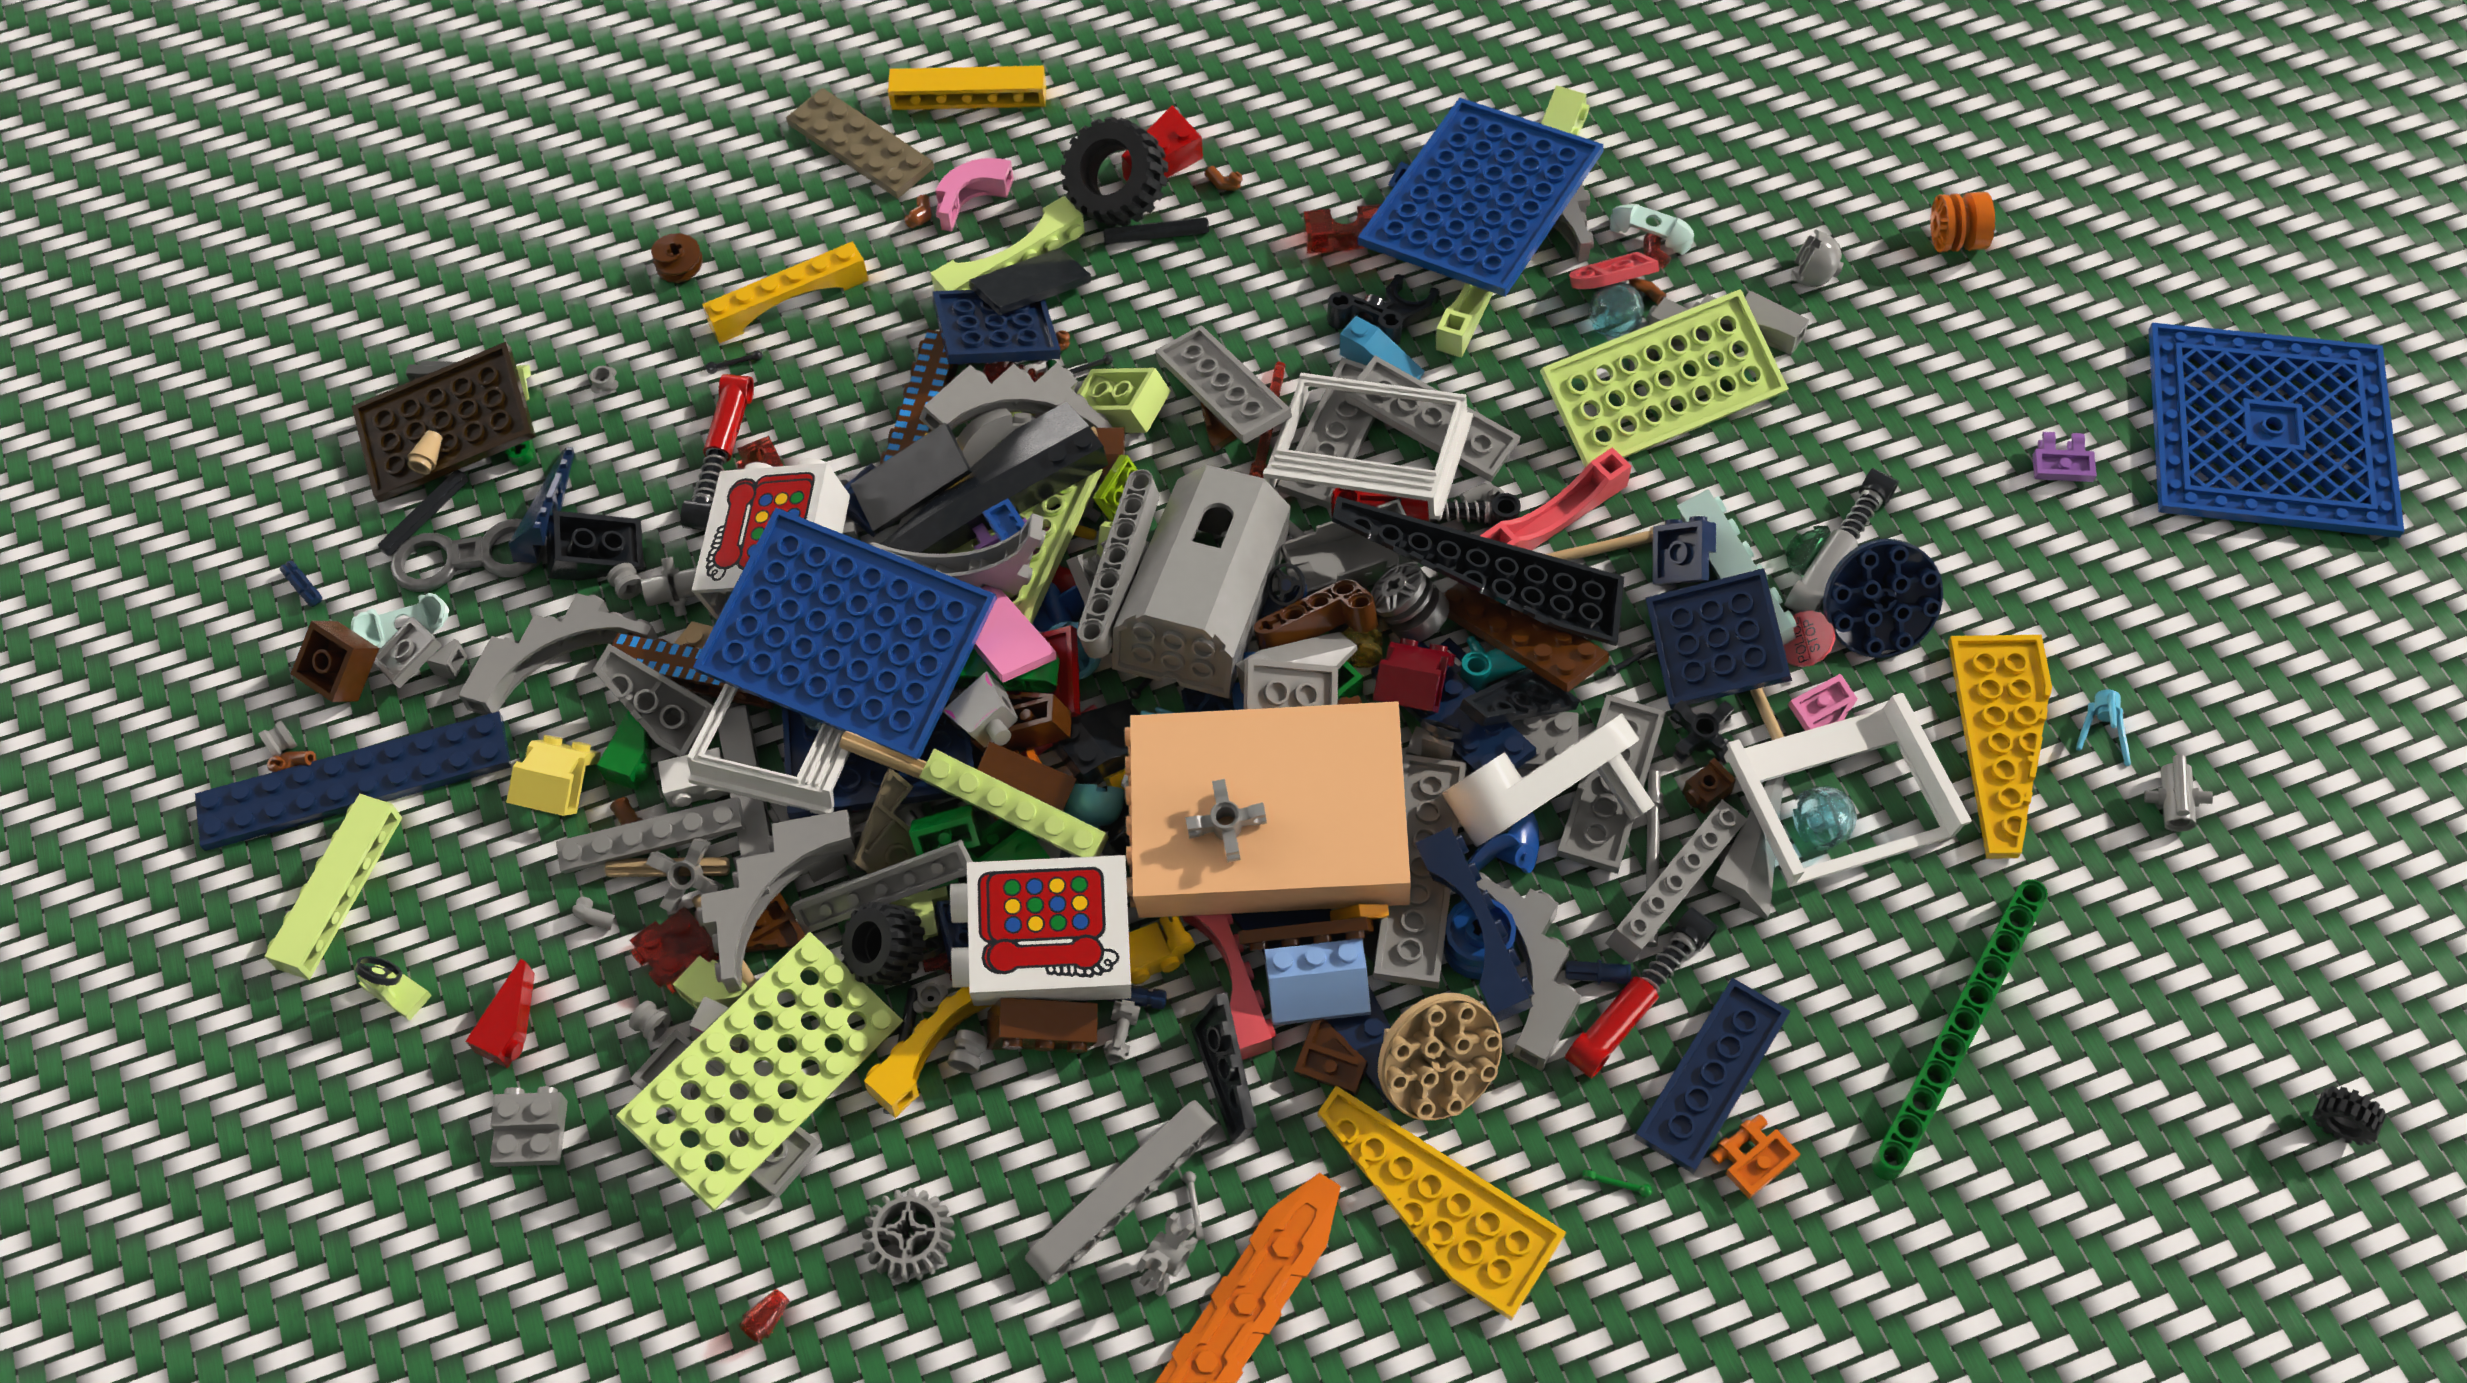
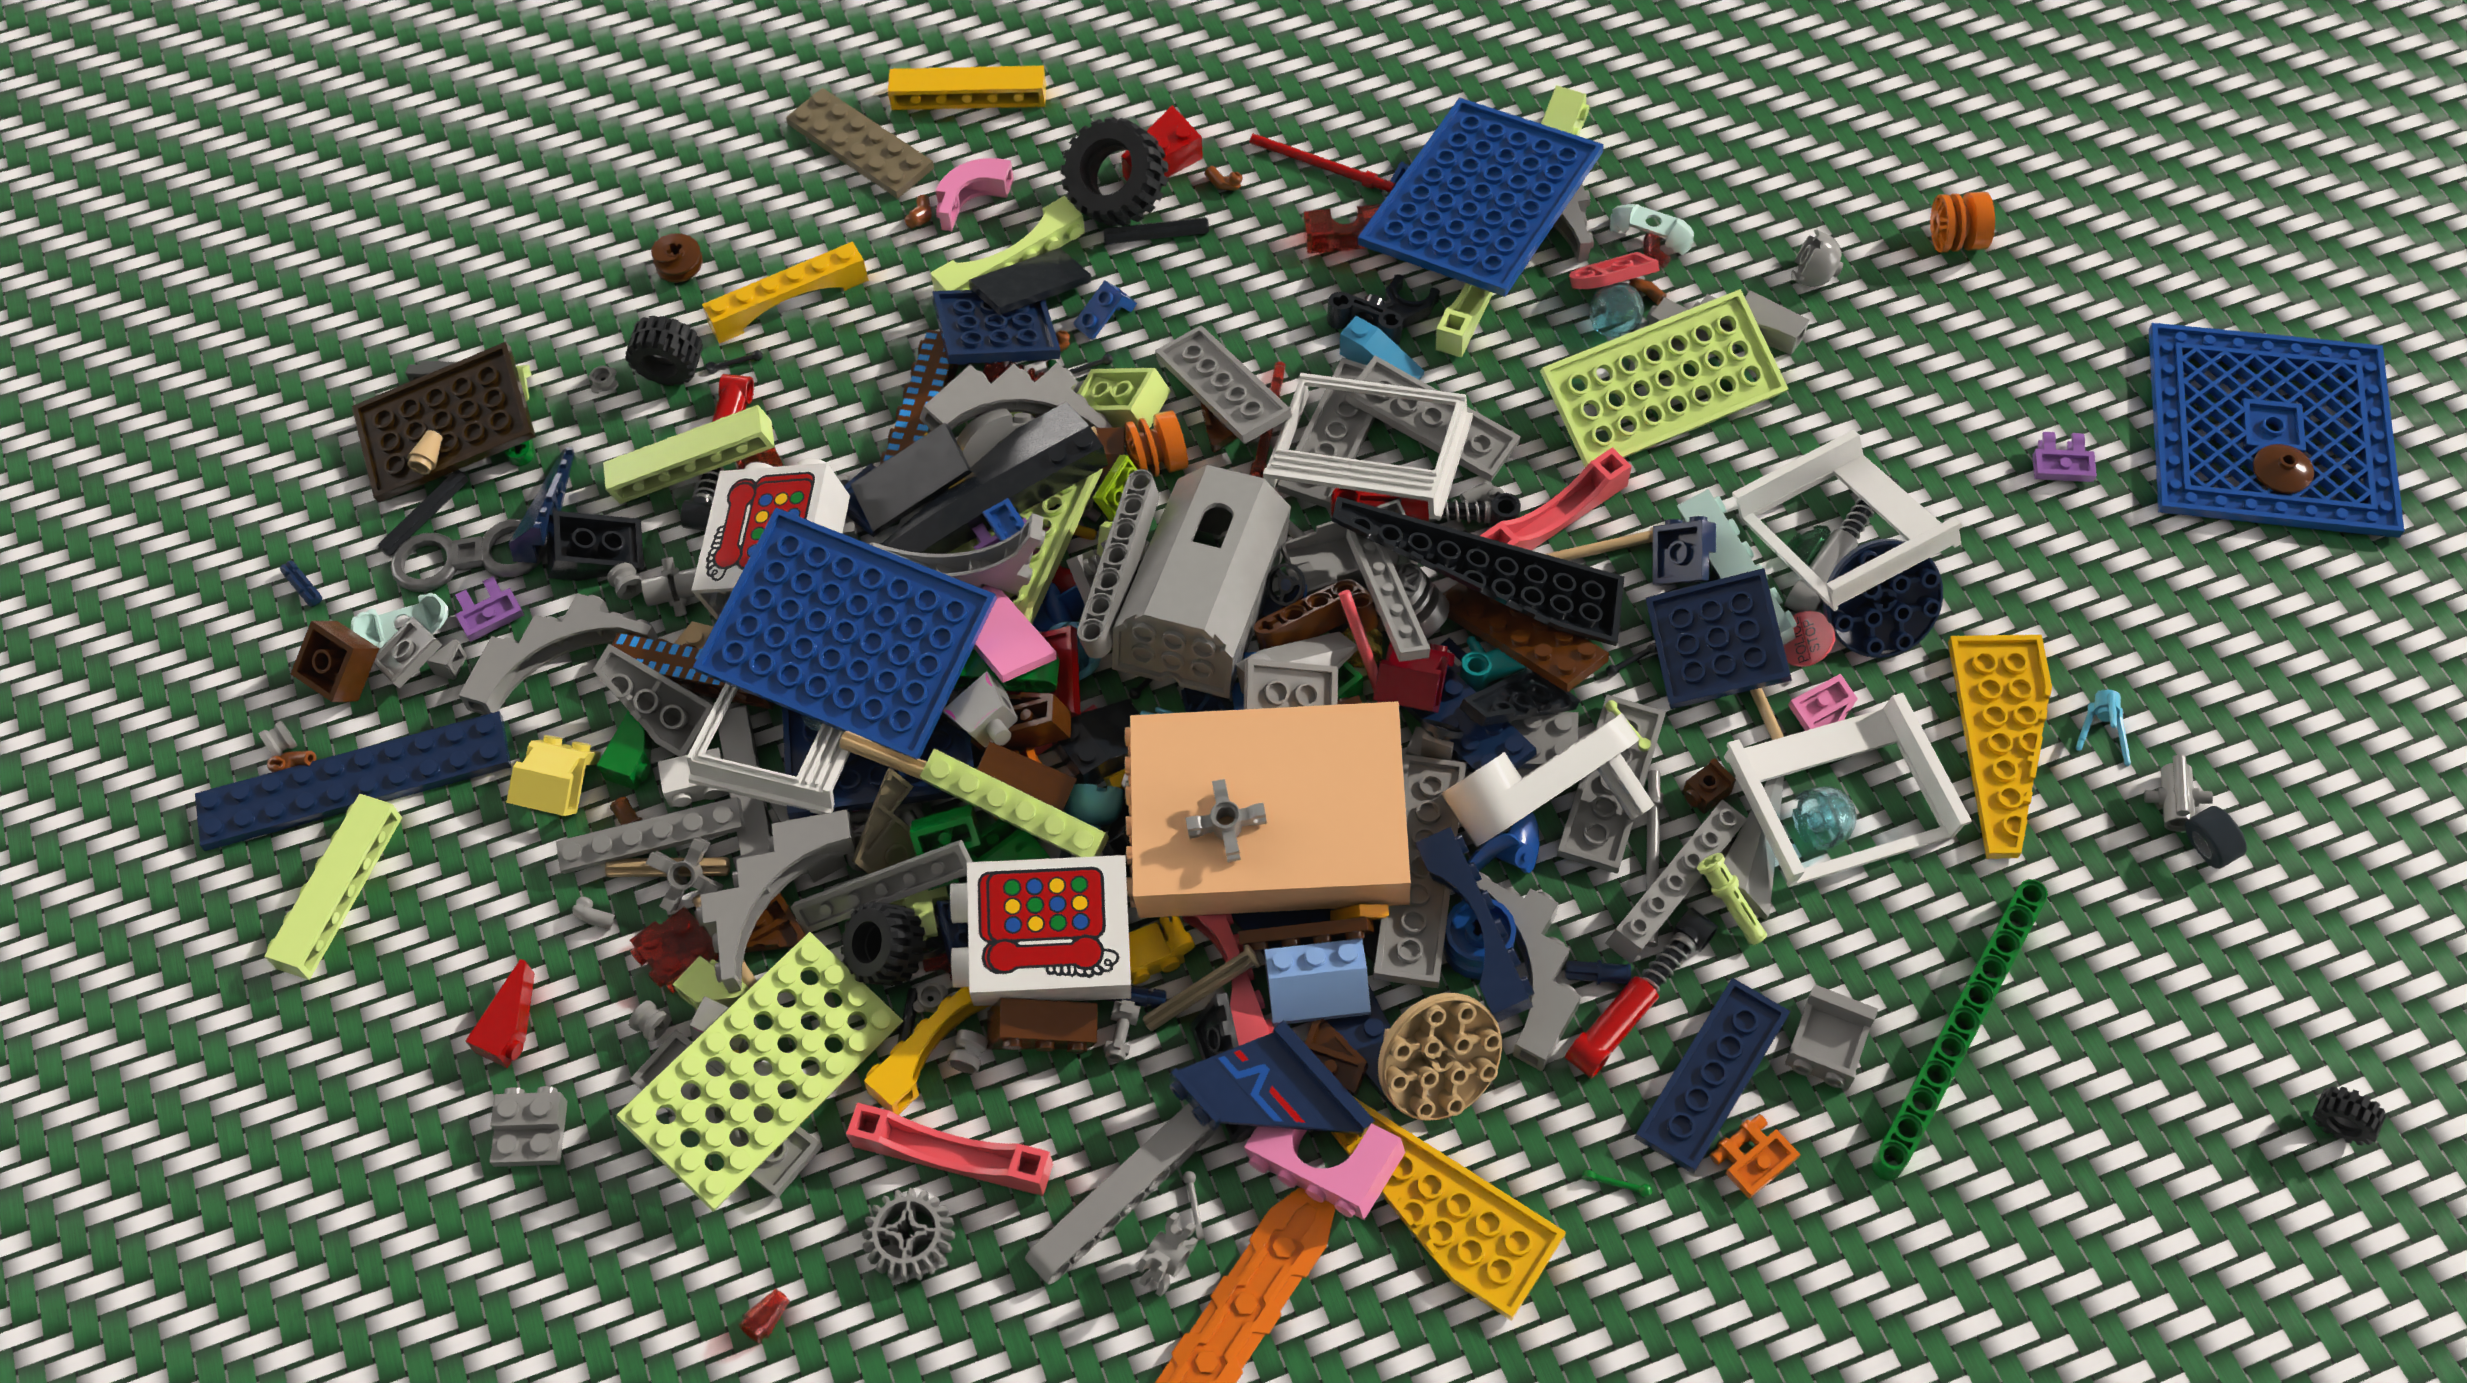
yellowish green piece [354,956,432,1021] -> none
black pin [1670,700,1734,765] -> none
none -> medium lavender plate [455,576,524,642]
none -> yellowish green brick [603,405,775,504]
none -> black tyre [625,315,703,386]
none -> coral arch [846,1102,1053,1196]
none -> blue bracket [1073,280,1138,340]
none -> orange wheel [1124,410,1189,477]
none -> dark tan axle [1143,944,1261,1031]
none -> dark blue piece [1169,1021,1375,1137]
none -> bright pink arch [1244,1123,1405,1220]
none -> red bar [1250,133,1396,192]
none -> coral bar [1338,590,1379,703]
none -> light grey plate [1346,529,1430,662]
none -> yellowish green hinge [1605,700,1651,752]
none -> yellowish green pin [1697,853,1767,945]
none -> white piece [1732,429,1962,611]
none -> light grey panel [1785,984,1878,1089]
none -> black wheel [2185,806,2247,868]
none -> reddish brown dish [2253,444,2314,494]

